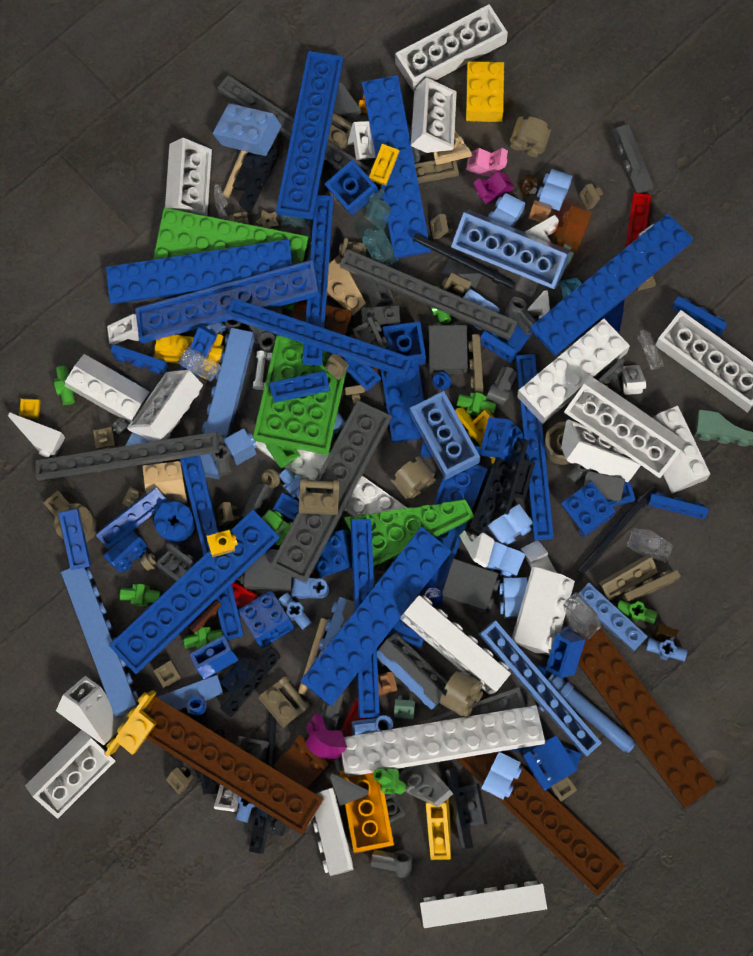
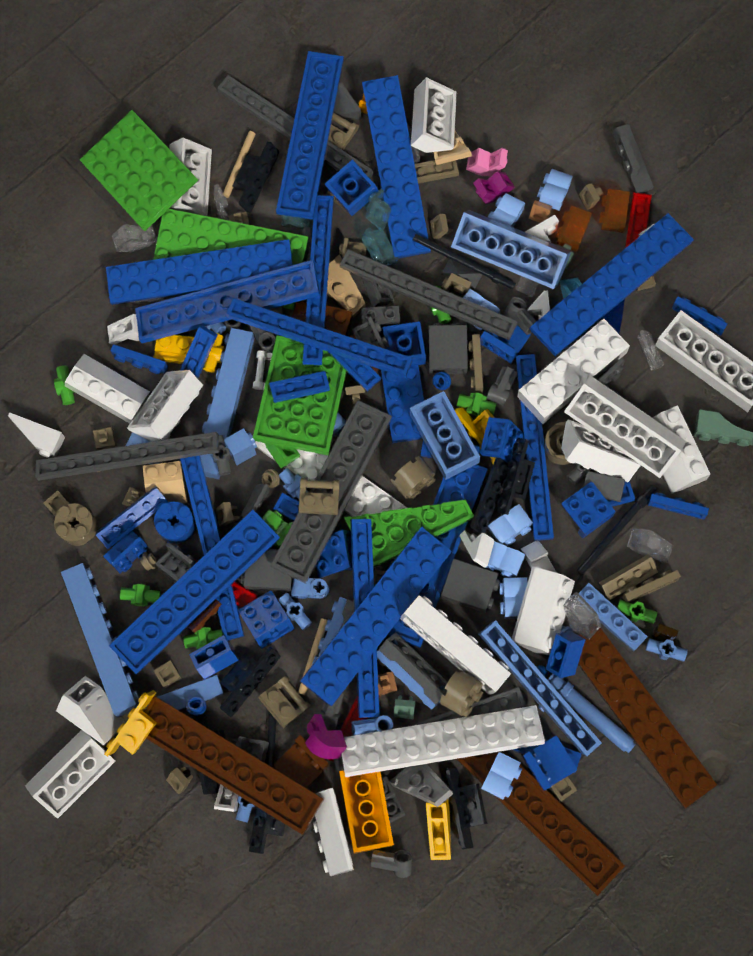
yellow tile [19,399,41,419] -> none
blue plate [58,508,91,570] -> none
dark grey plate [112,418,129,435] -> none
clear slope [178,347,222,381] -> none
yellow brick [207,530,238,557] -> none
medium blue brick [213,103,281,156] -> none
dark tan plate [256,210,279,229] -> none
dark tan plate [325,354,349,380] -> none
dark grey slope [330,774,369,806] -> none
white slope [348,121,376,160] -> none
yellow plate [369,144,400,186] -> none
bright green axle [373,768,406,794] -> none
white brick [395,4,508,92] -> none
white brick [420,881,547,928] -> none
clear blue plate [424,588,443,607] -> none
yellow brick [466,62,504,122] -> none
dark tan brick [510,116,551,157] -> none
dark brown plant [519,174,540,197] -> none
white slope [621,365,646,395] -> none
none -> bright green plate [80,110,198,231]
none -> clear slope [112,224,157,252]
none -> clear orange brick [599,189,630,233]

